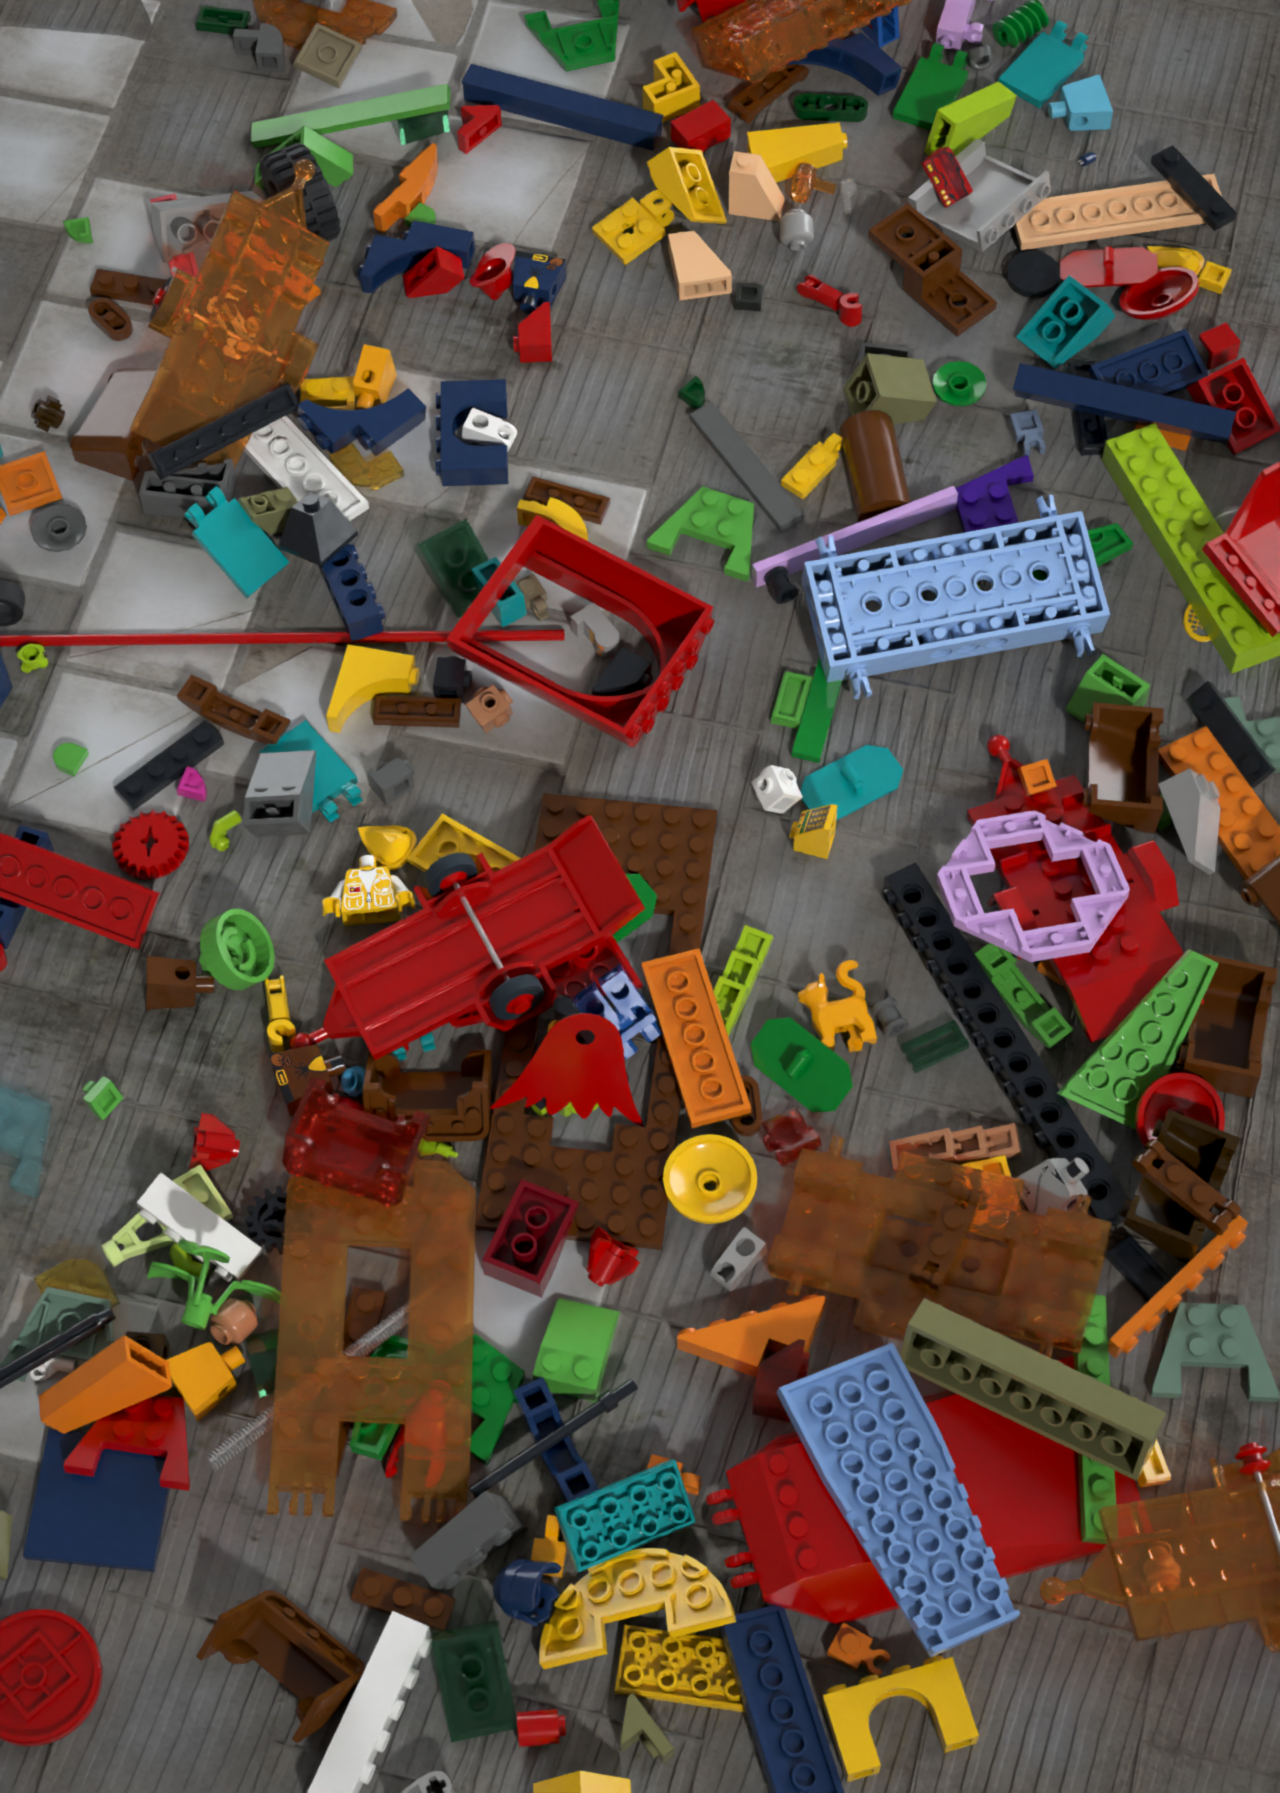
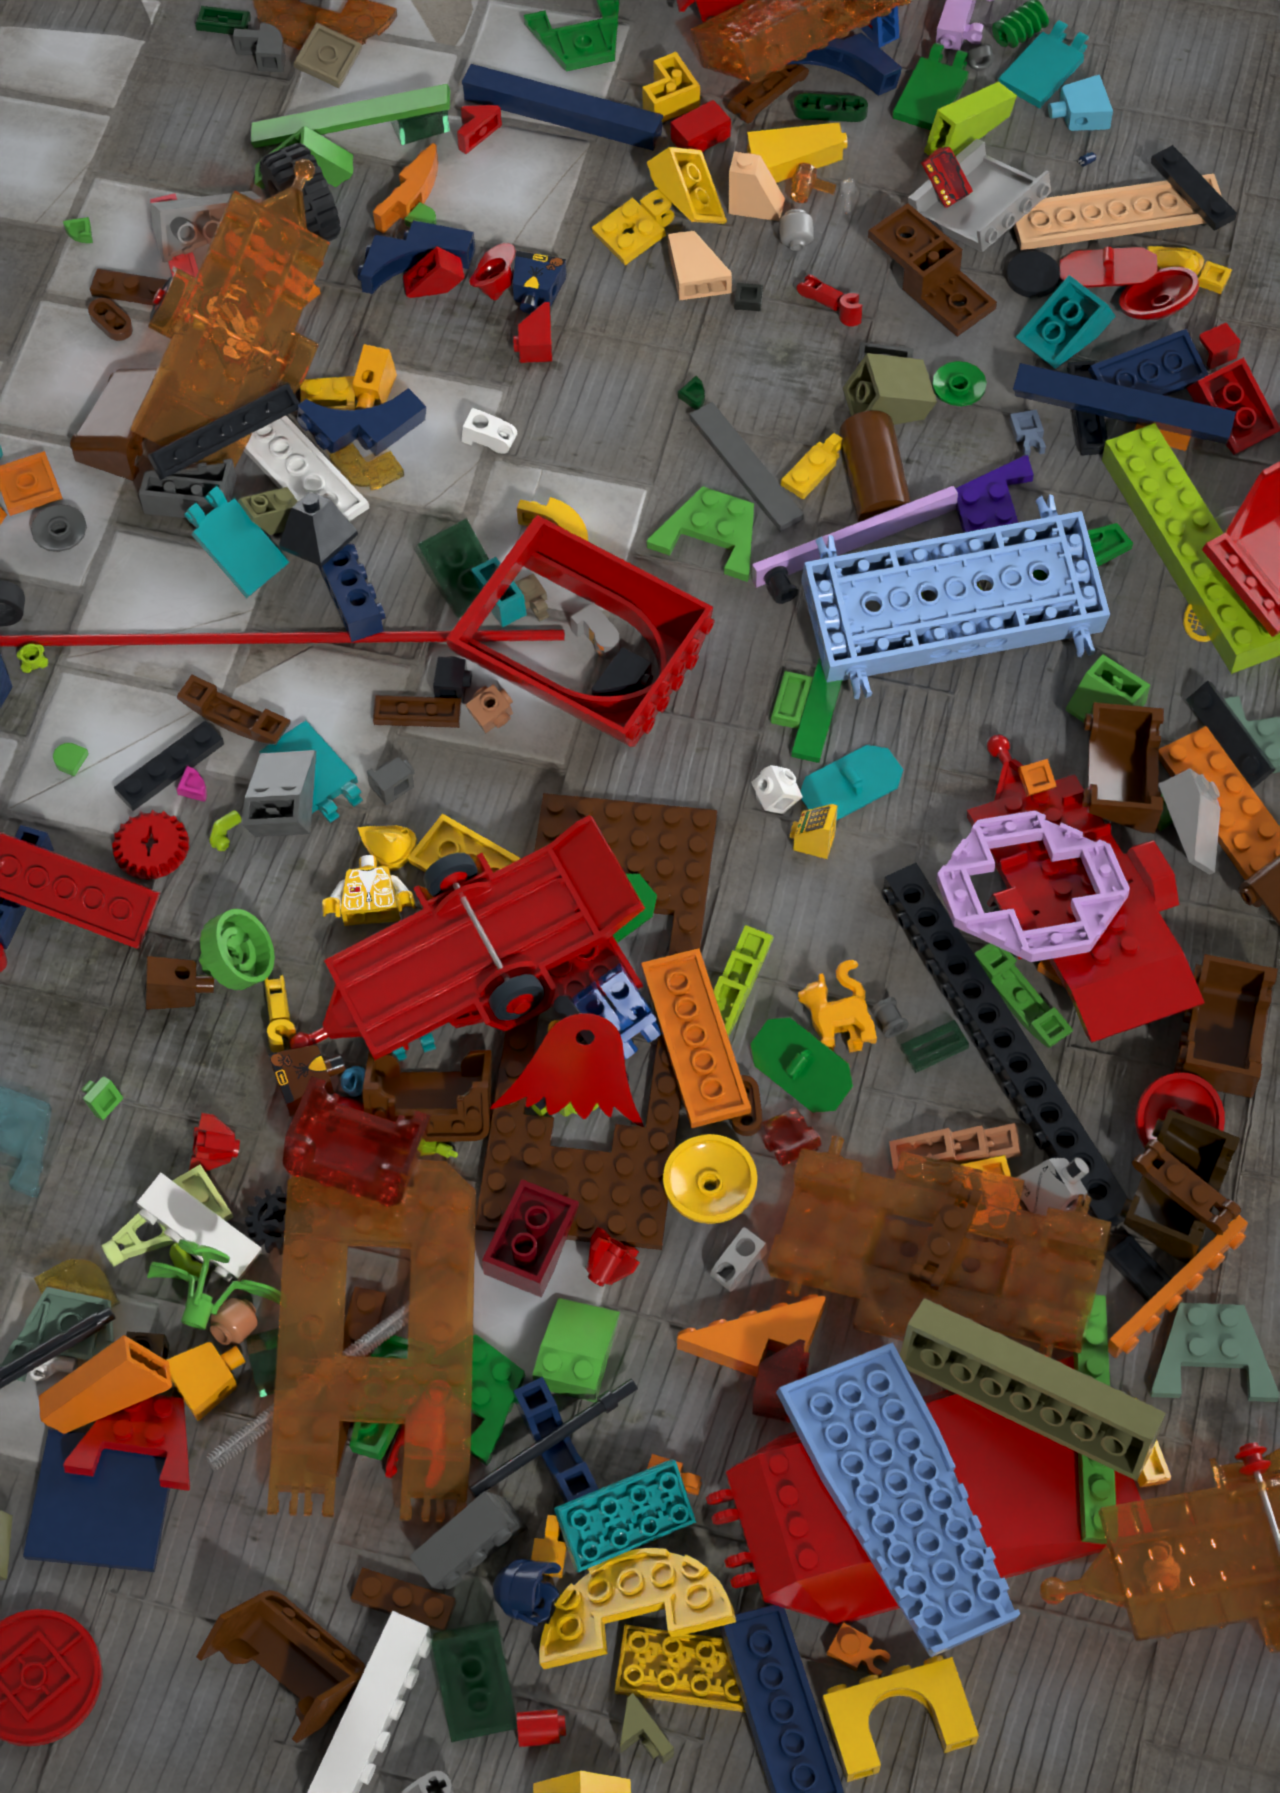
dark brown gear [31,396,65,432] -> none
yellow arch [326,644,420,733] -> none
dark blue arch [436,379,509,486] -> none
reddish brown tile [523,476,610,525] -> none
bright green wing [1057,950,1219,1130] -> none

